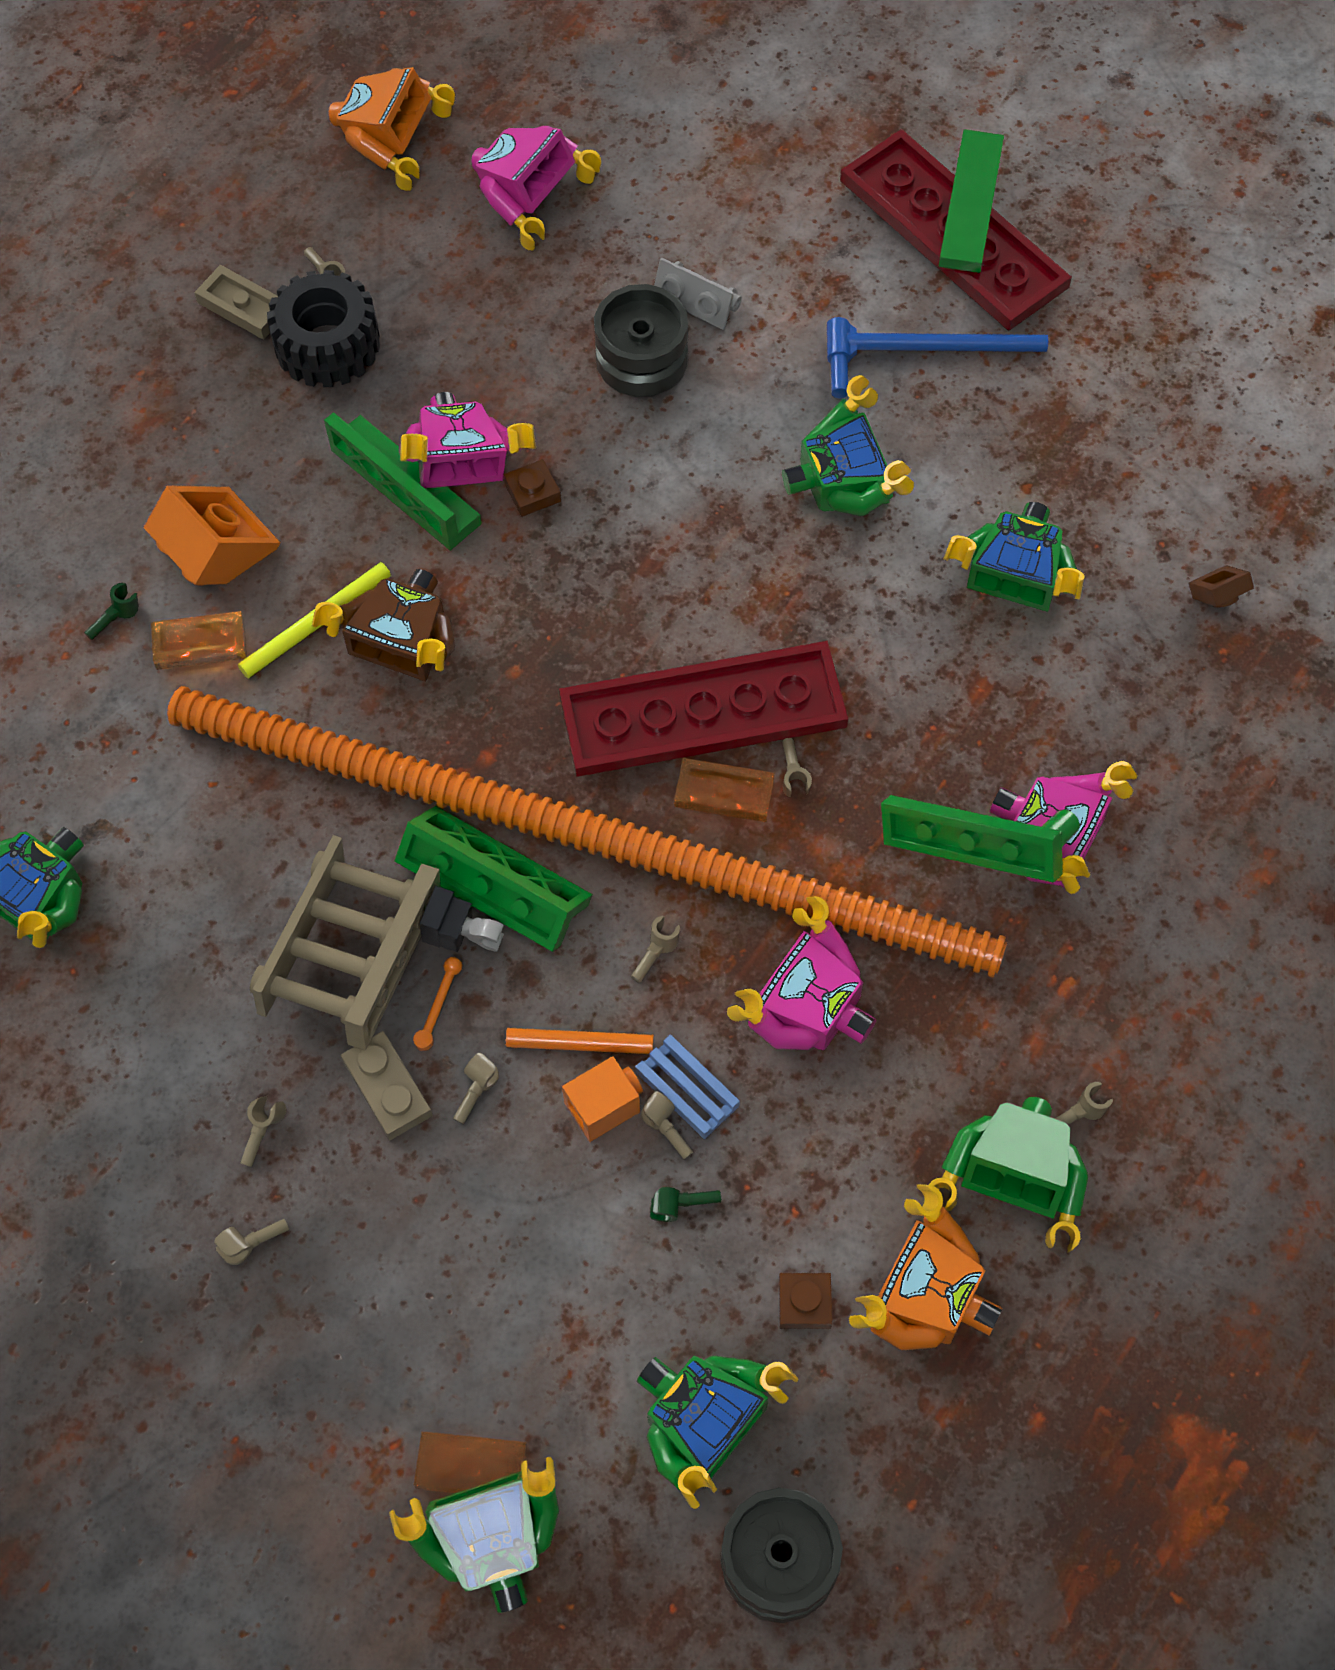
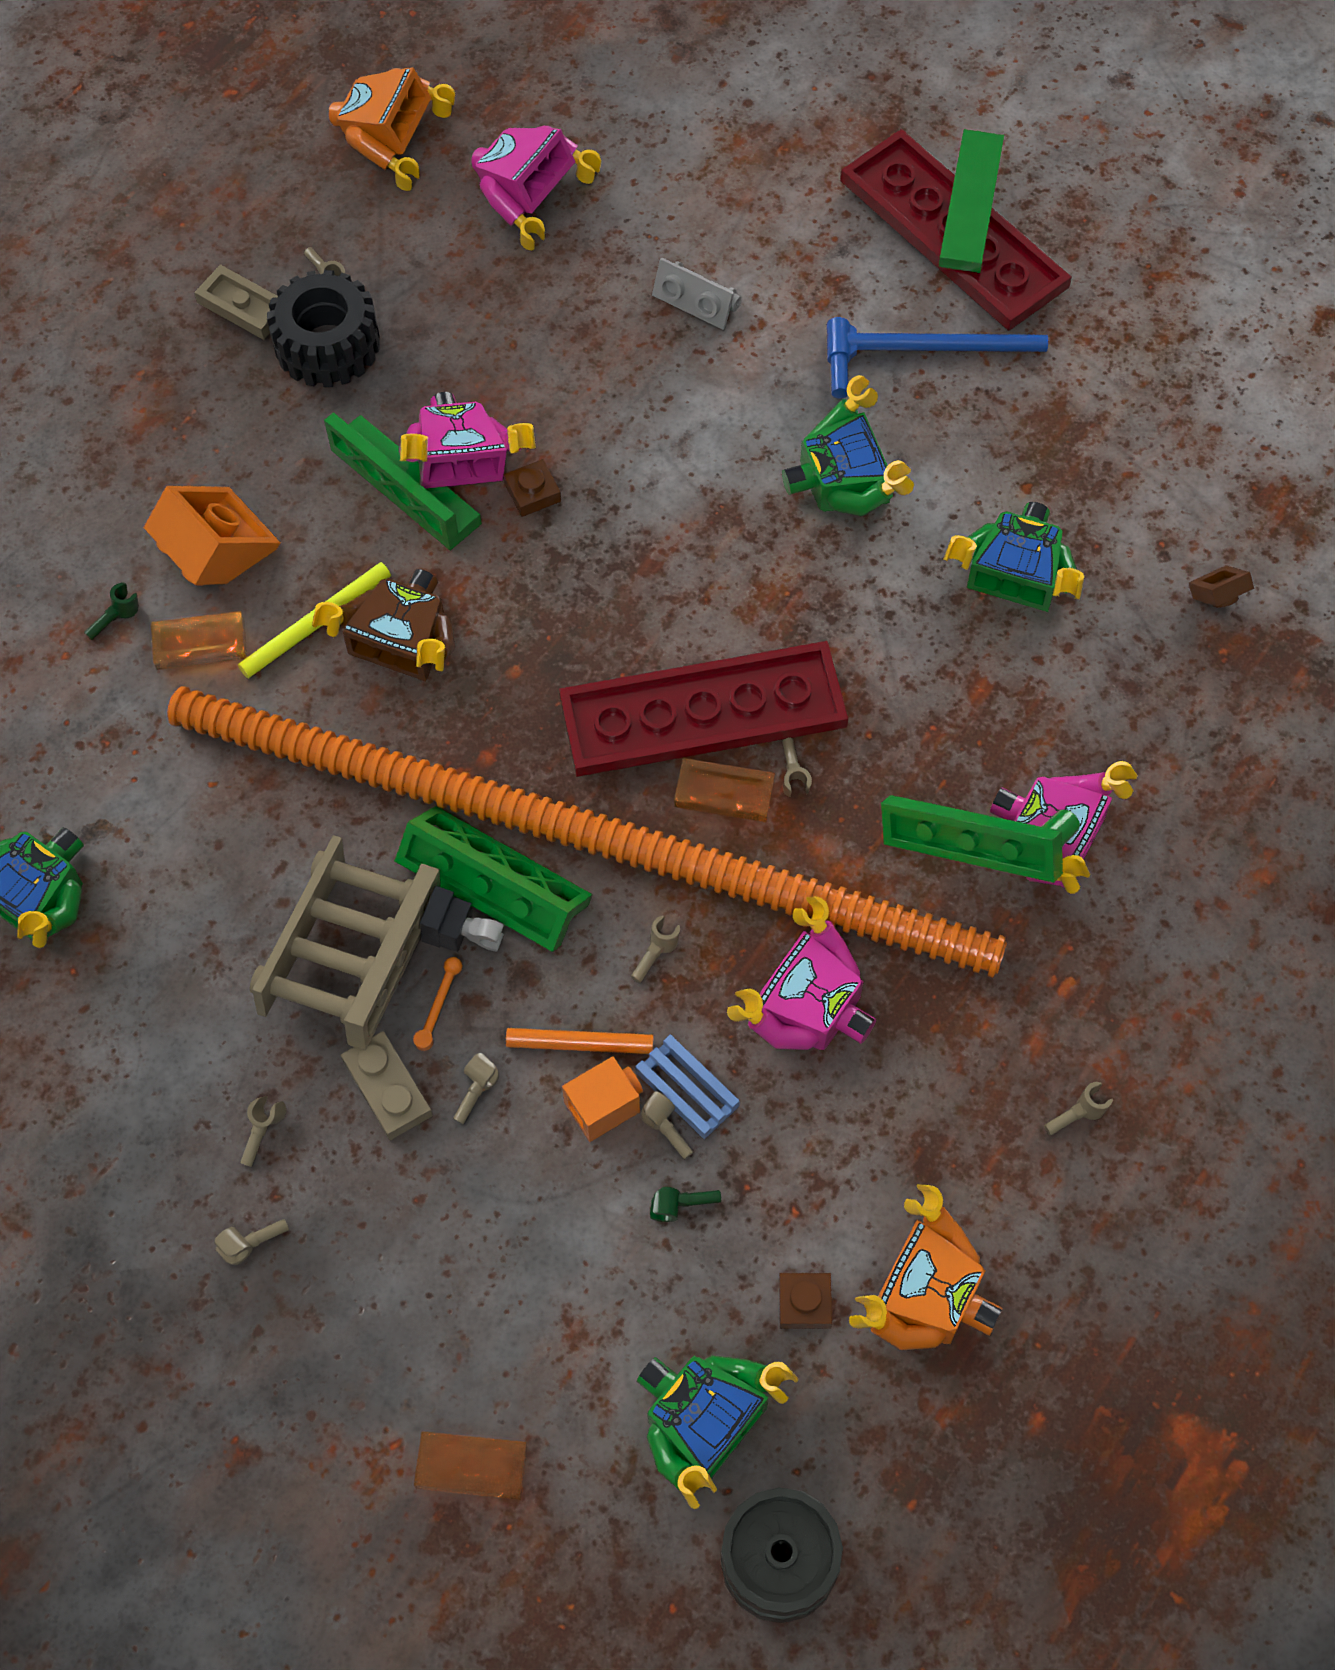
torso [389,1457,559,1613] -> none
pearl dark grey wheel [594,284,688,397] -> none
green torso [929,1097,1088,1252] -> none

